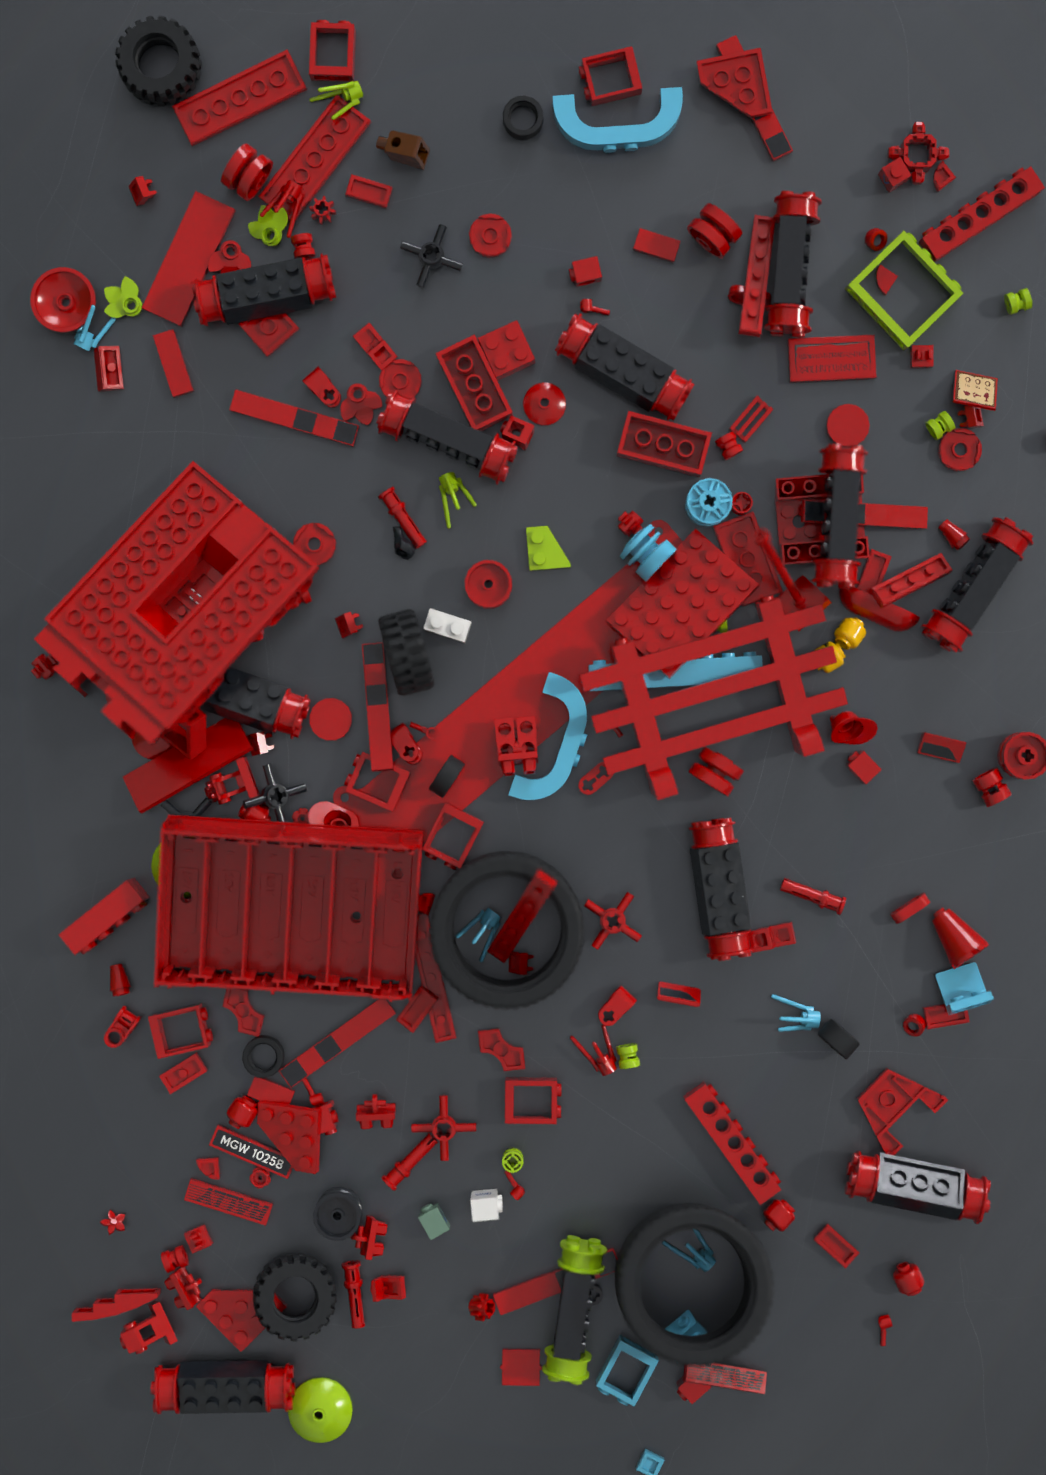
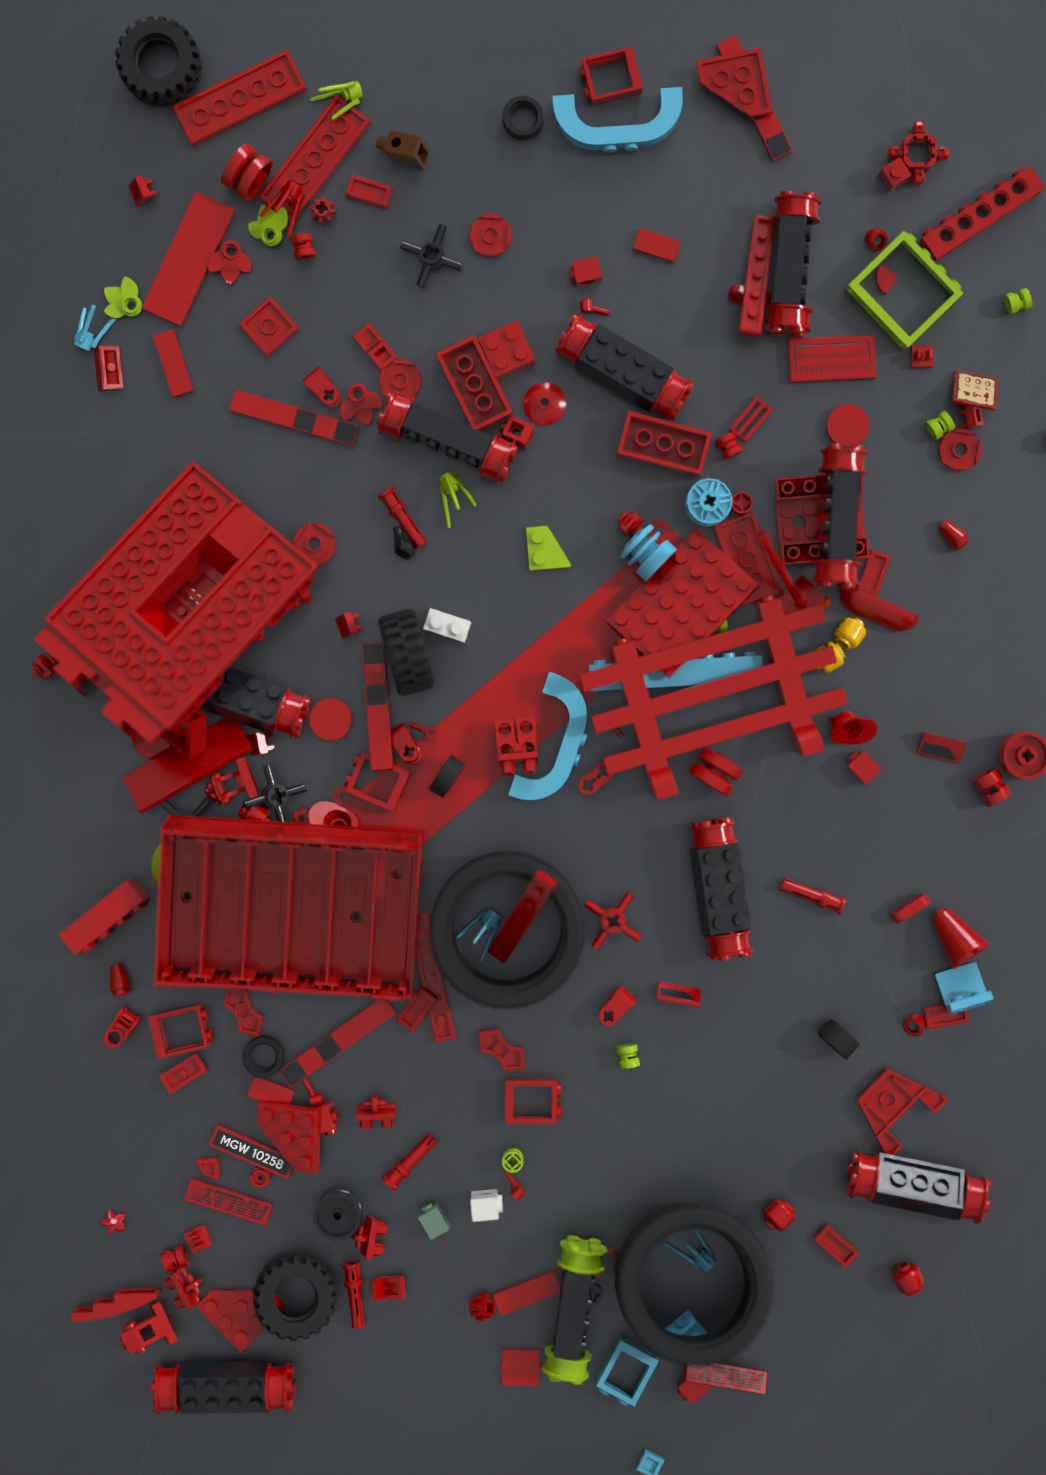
red dish [30,267,96,333] -> none
black brick [191,253,336,326] -> none
red head [226,1095,258,1129] -> none
lime dish [288,1377,353,1443] -> none
red window [309,20,356,82] -> none
red bar [411,1095,476,1161] -> none
red tile [418,893,435,915] -> none
red window [422,803,484,870] -> none
red wheel [465,560,512,609] -> none
red tile [509,951,534,975] -> none
red plant [570,1024,617,1076] -> none
red brick [683,1081,781,1205] -> none
red wheel [687,203,743,258] -> none
red slope [748,922,796,953] -> none
medium azure plant [771,994,821,1032] -> none
red tile [801,500,928,529] -> none
red tile [870,553,953,609] -> none
red hand [878,1315,893,1346] -> none
brick [921,517,1034,653] -> none
red tile [933,161,956,192] -> none

